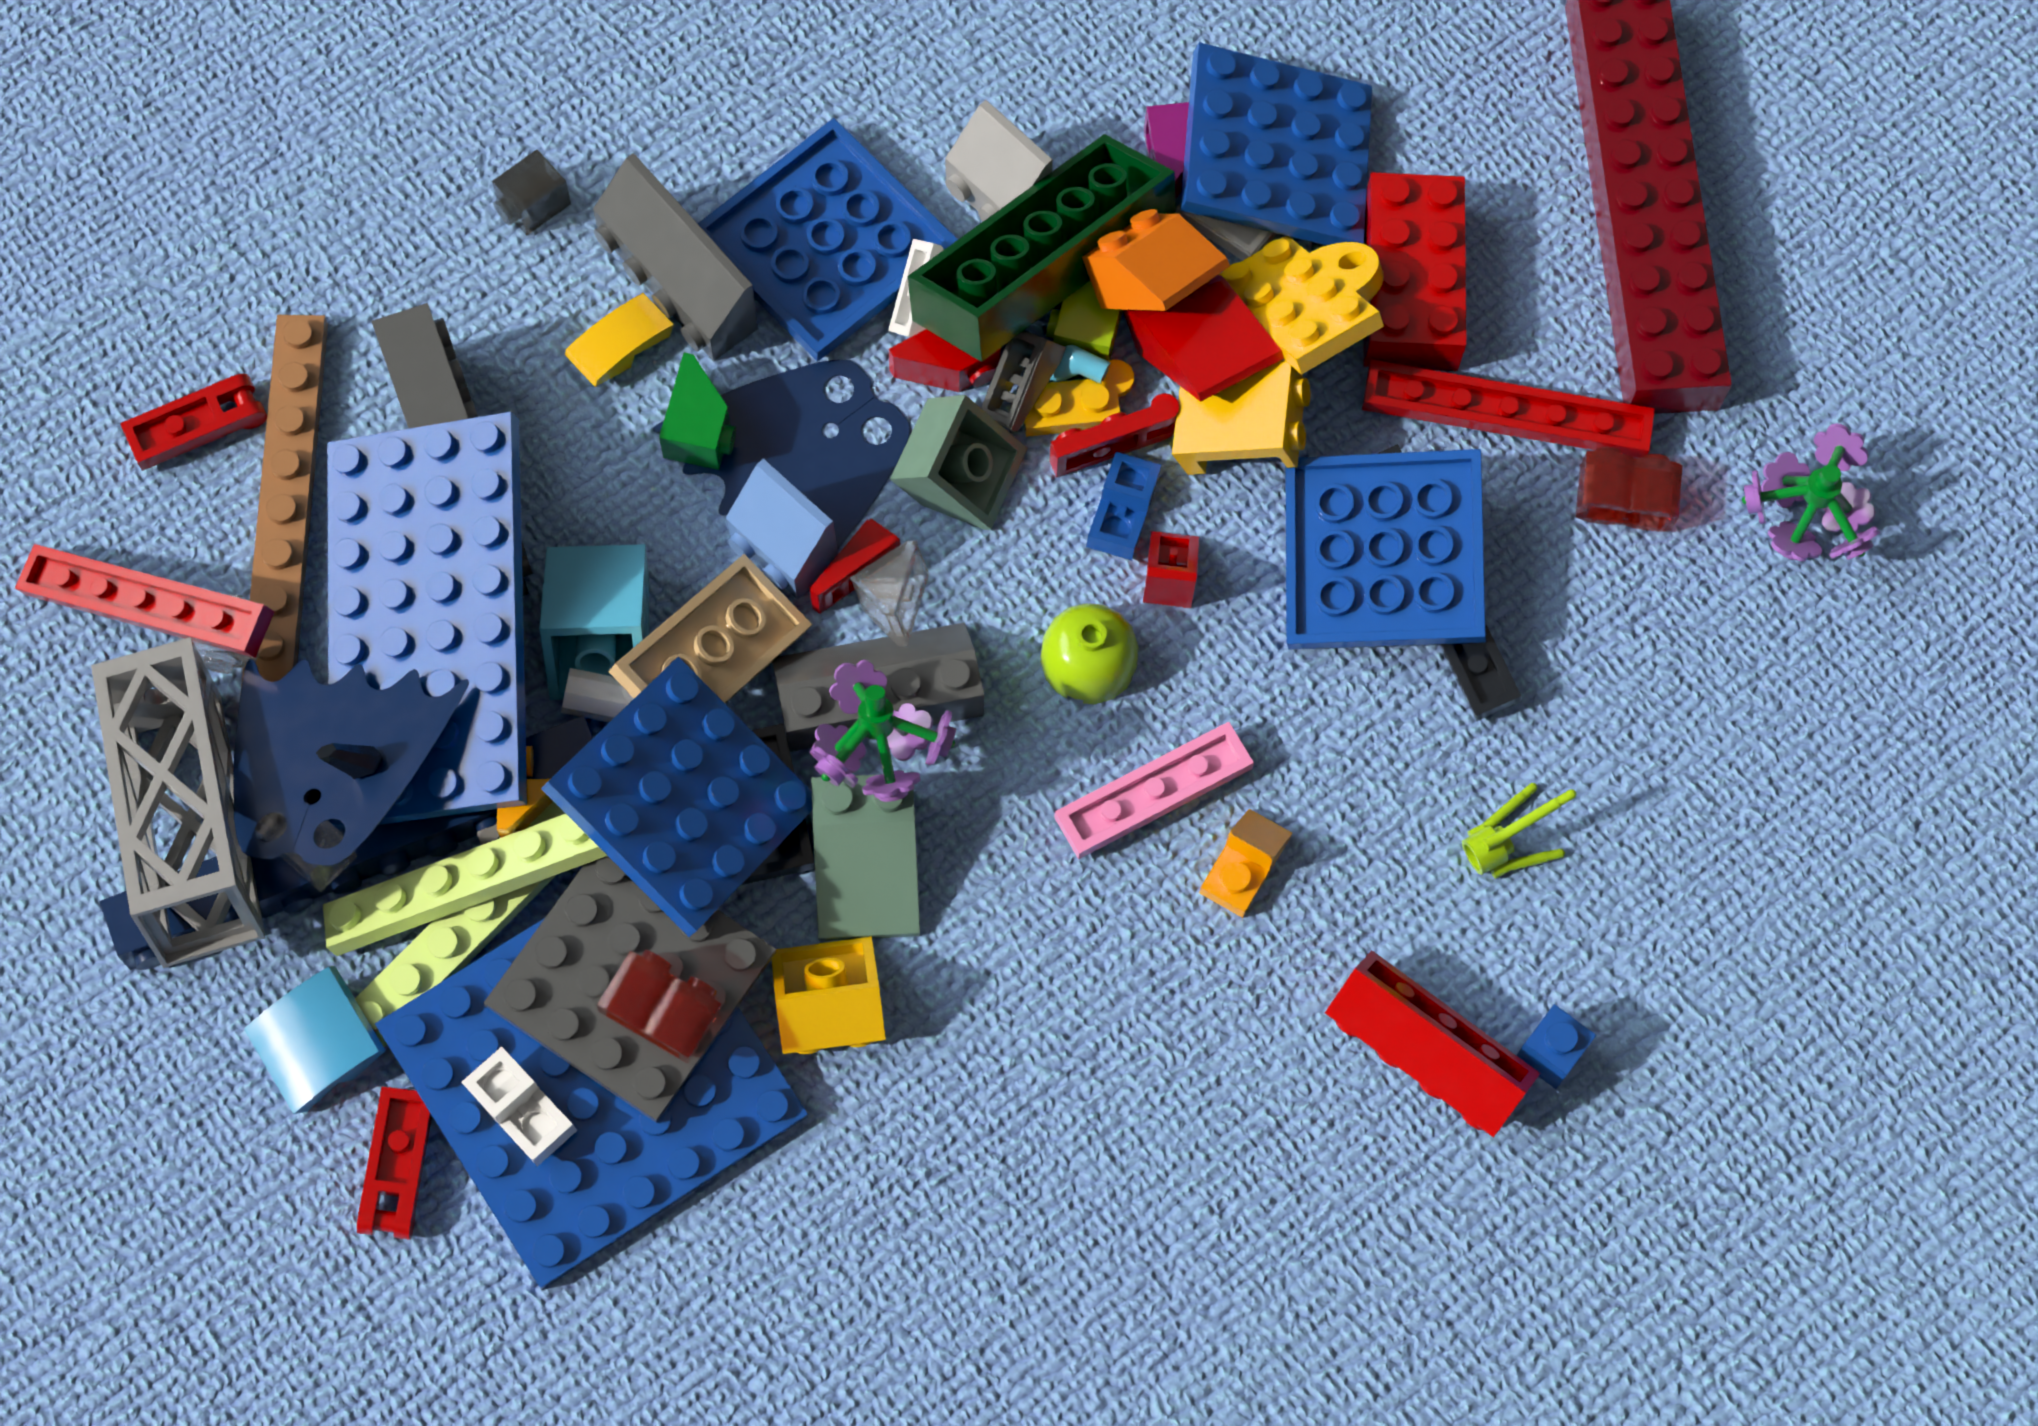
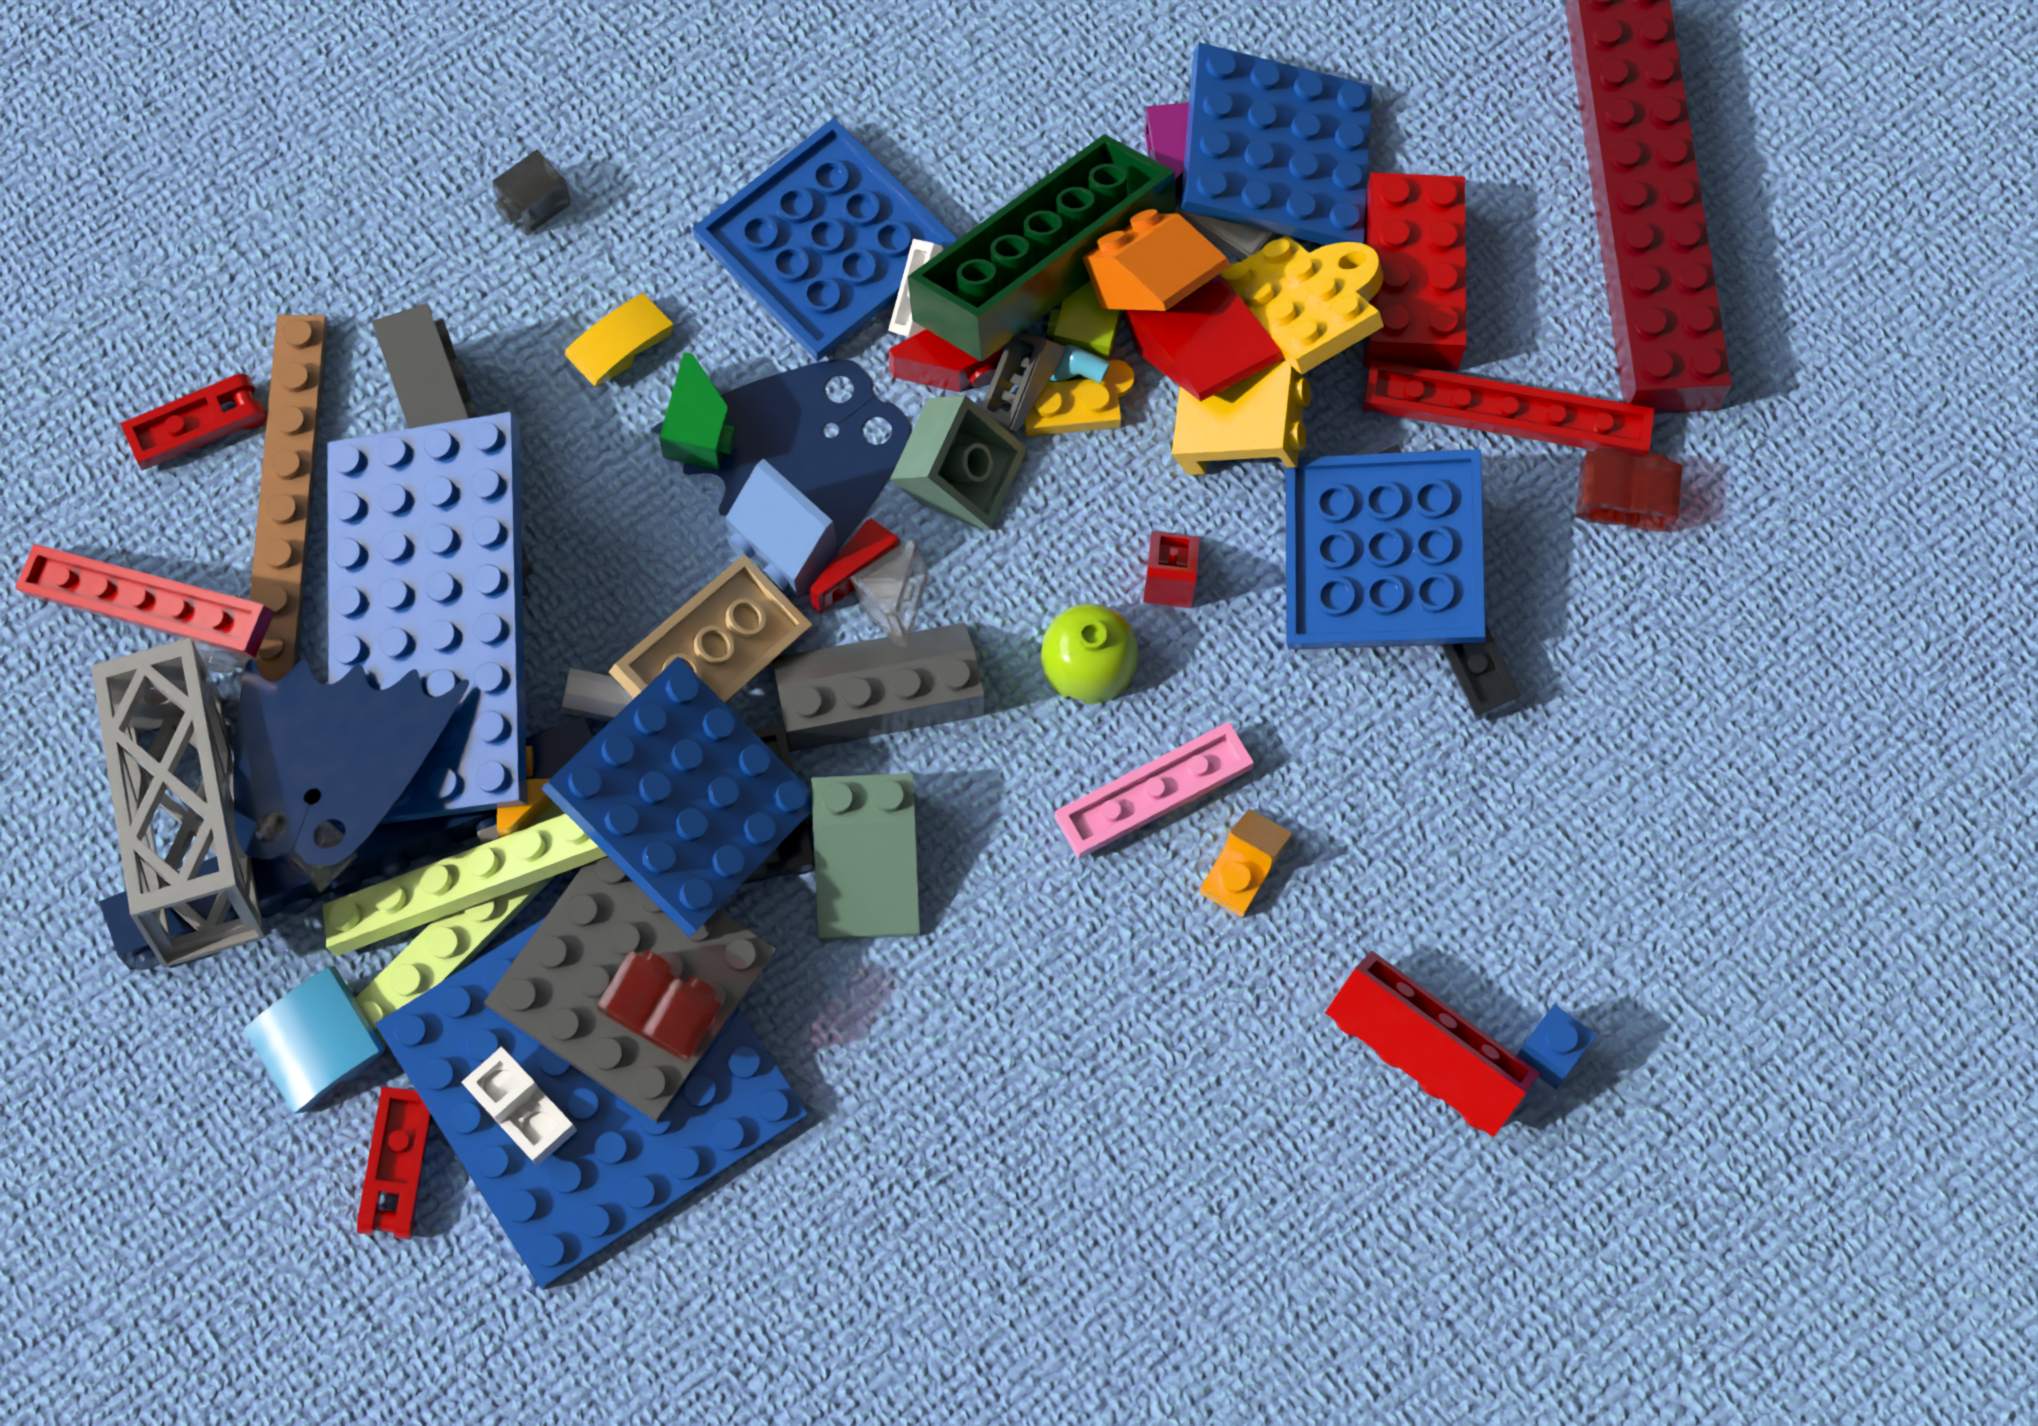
black bar [316,743,383,779] -> none
medium azure slope [539,544,649,700] -> none
slope [593,153,758,362] -> none
yellow slope [772,936,886,1054] -> none
medium lavender plant [810,660,956,802] -> none
slope [945,100,1053,222] -> none
red plate [1049,393,1179,478] -> none
blue slope [1086,452,1162,561] -> none
lime plant [1462,783,1577,879] -> none
medium lavender plant [1742,423,1880,561] -> none

